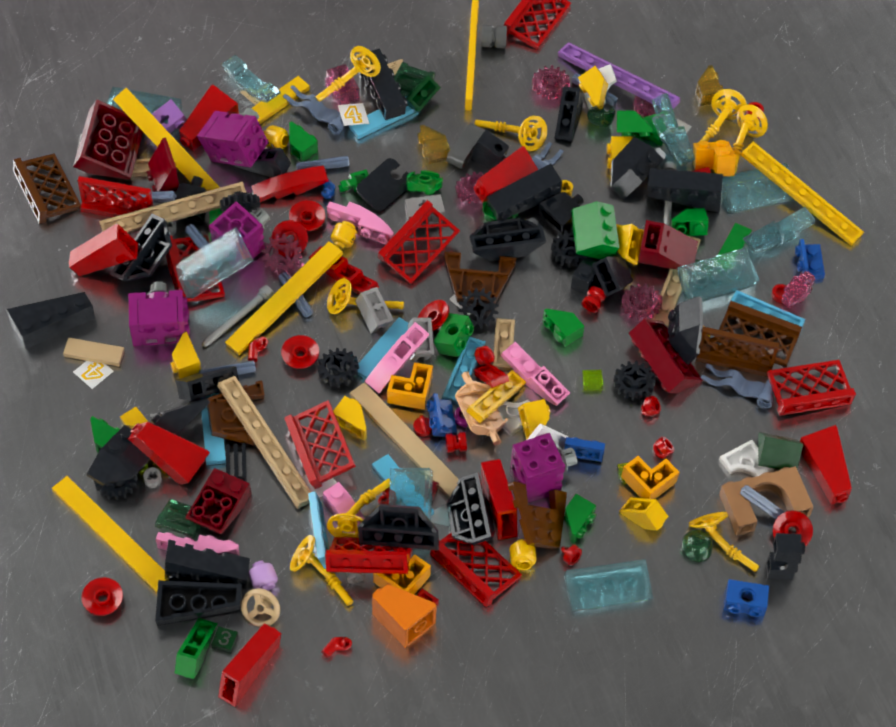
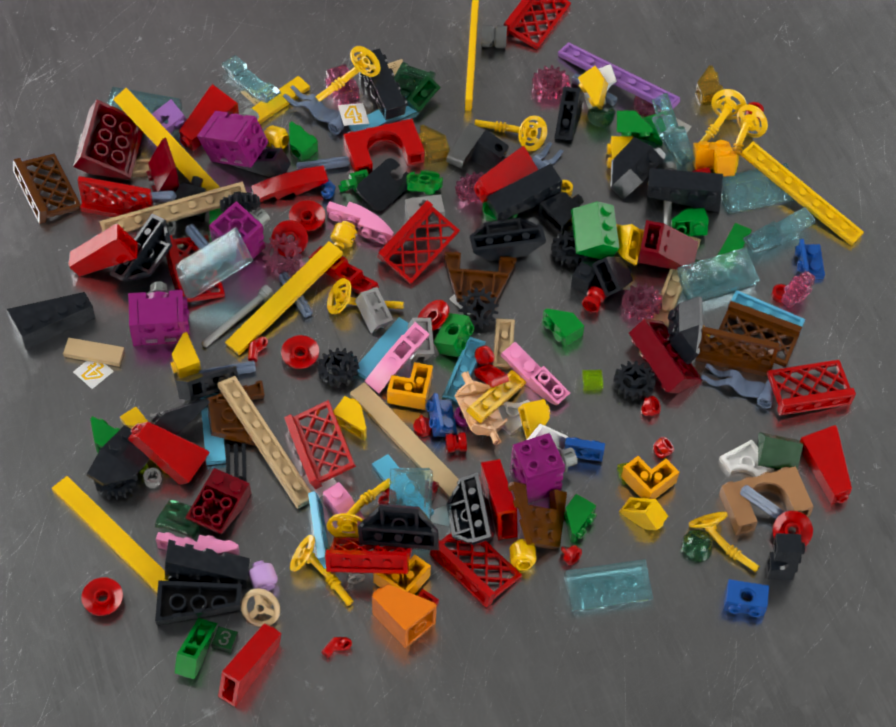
none -> red arch [343,119,425,174]

